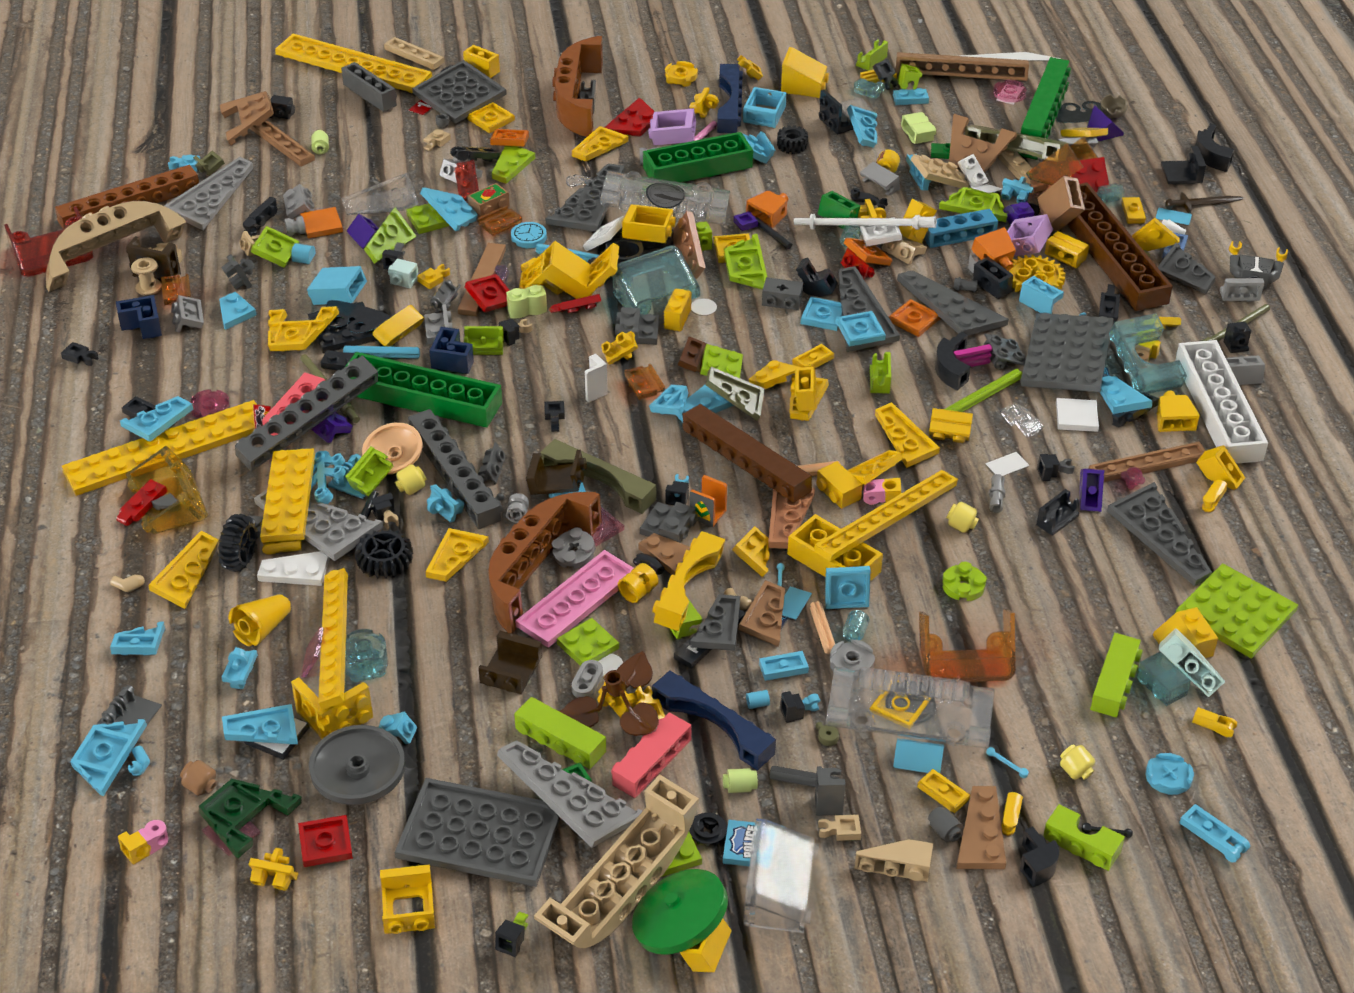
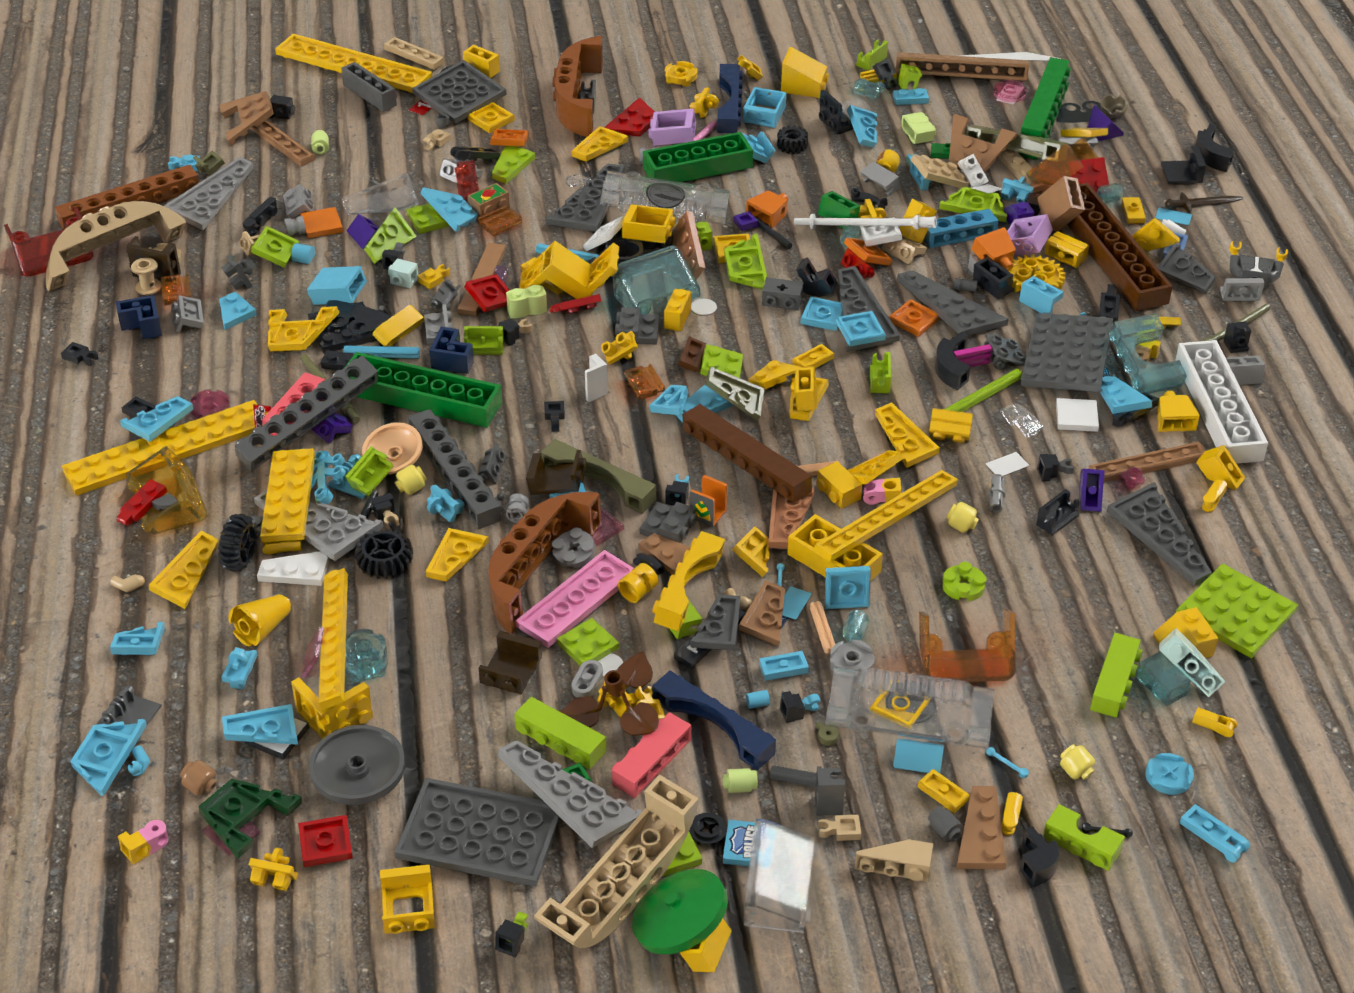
medium azure bracket [379,712,417,744] -> none
medium azure tile [511,222,547,249] -> none

